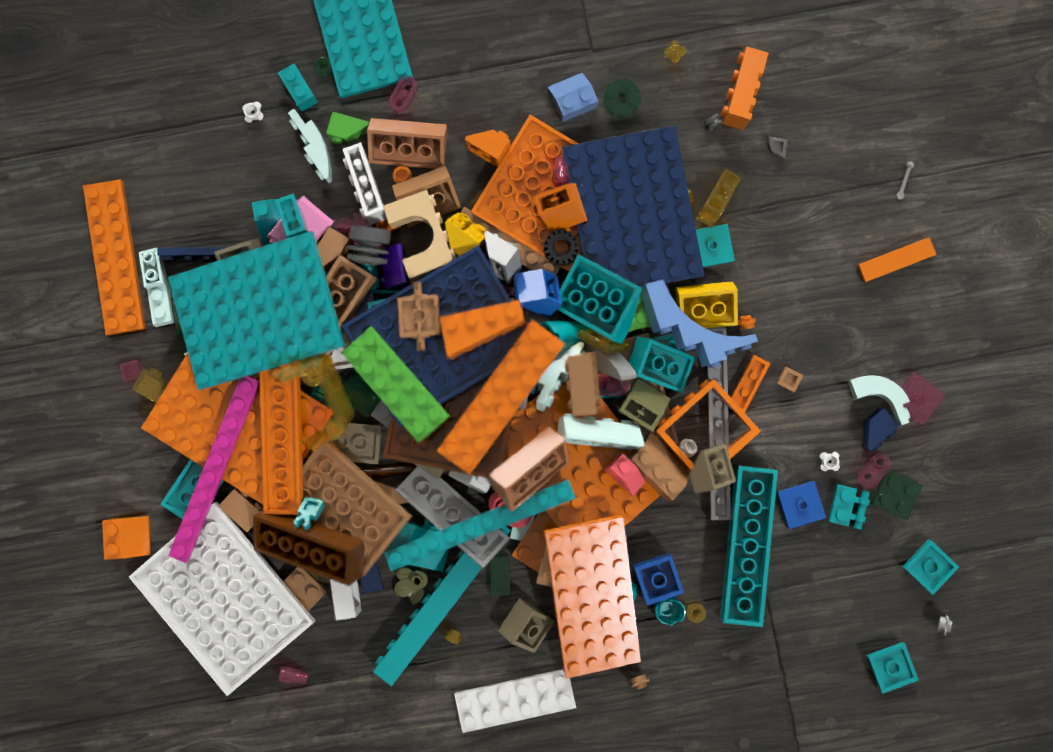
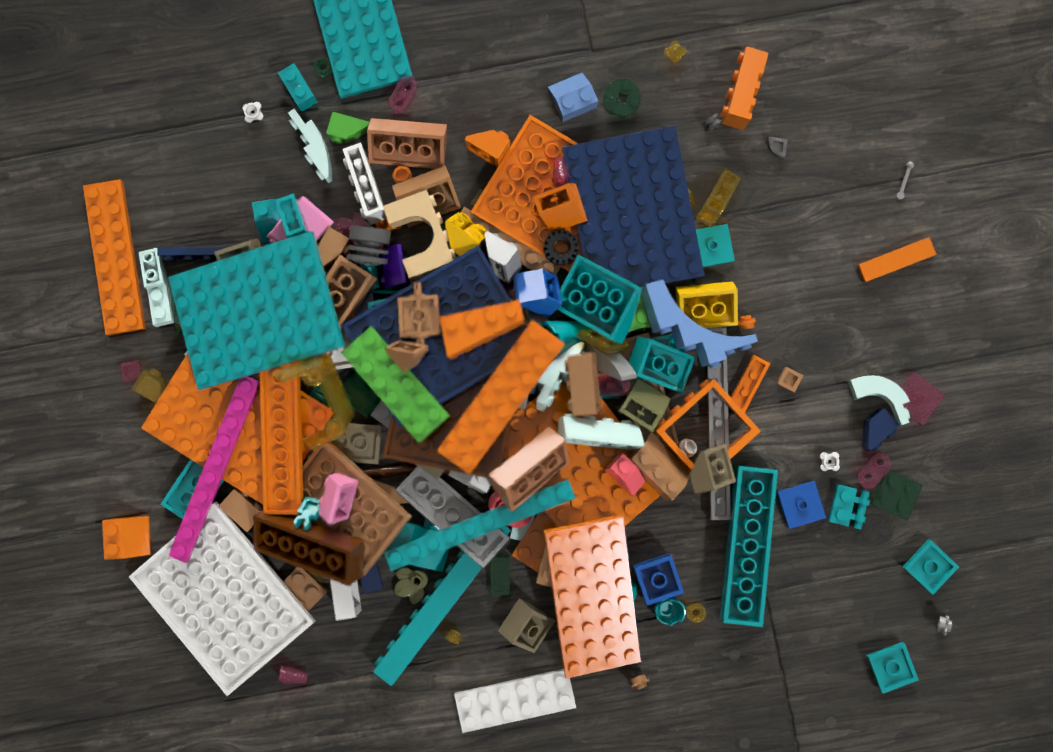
none -> bright pink slope [319,473,359,524]
none -> medium nougat slope [385,341,428,373]

